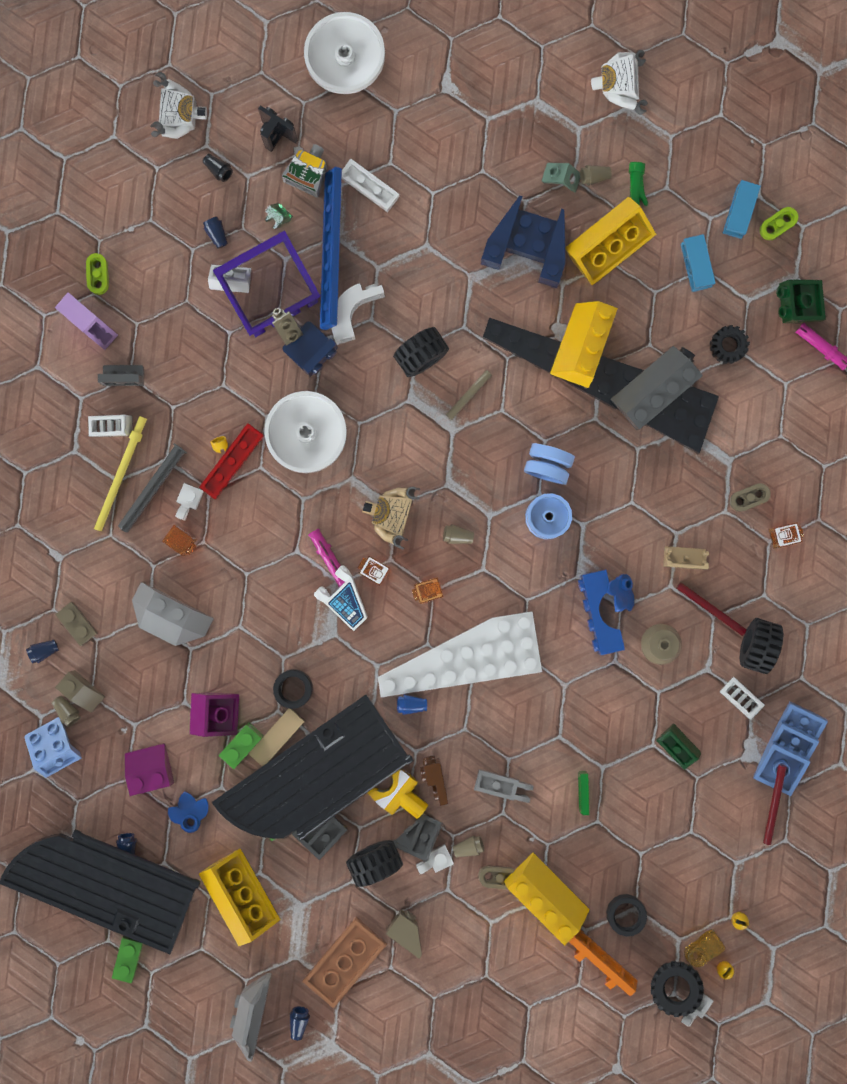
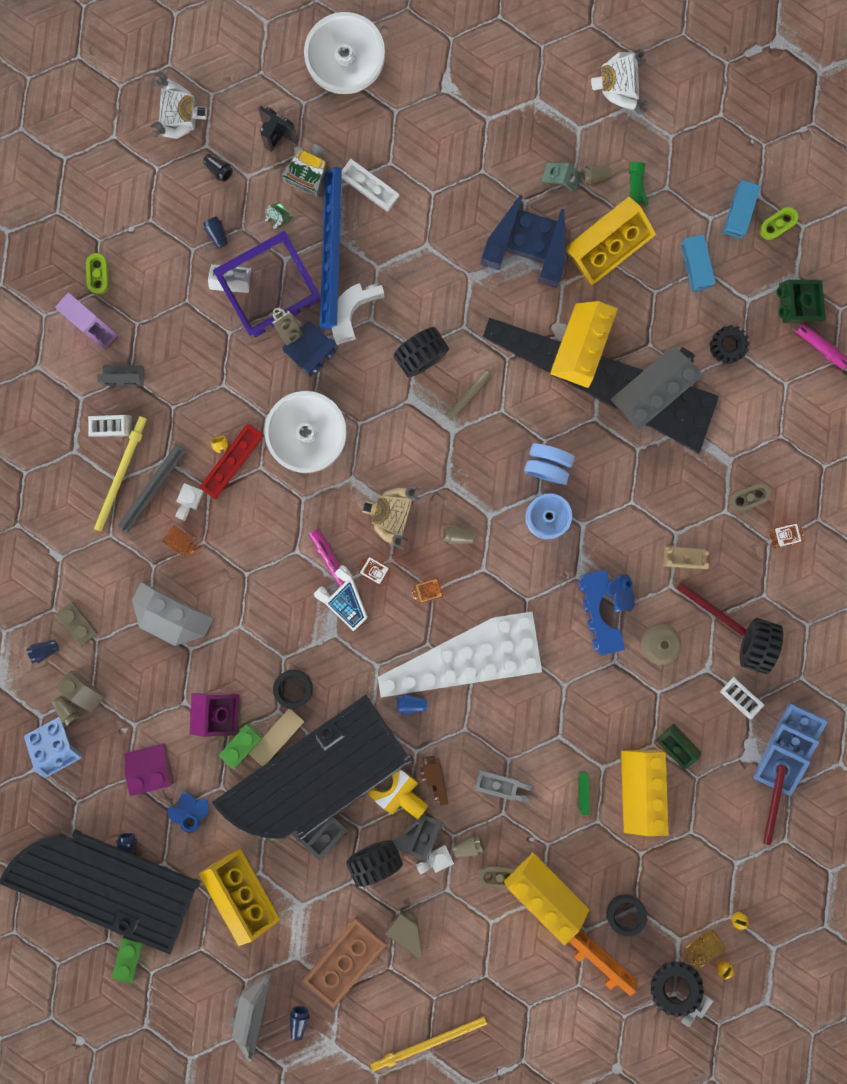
none -> yellow bar [370,1016,487,1072]
none -> yellow slope [621,749,669,836]

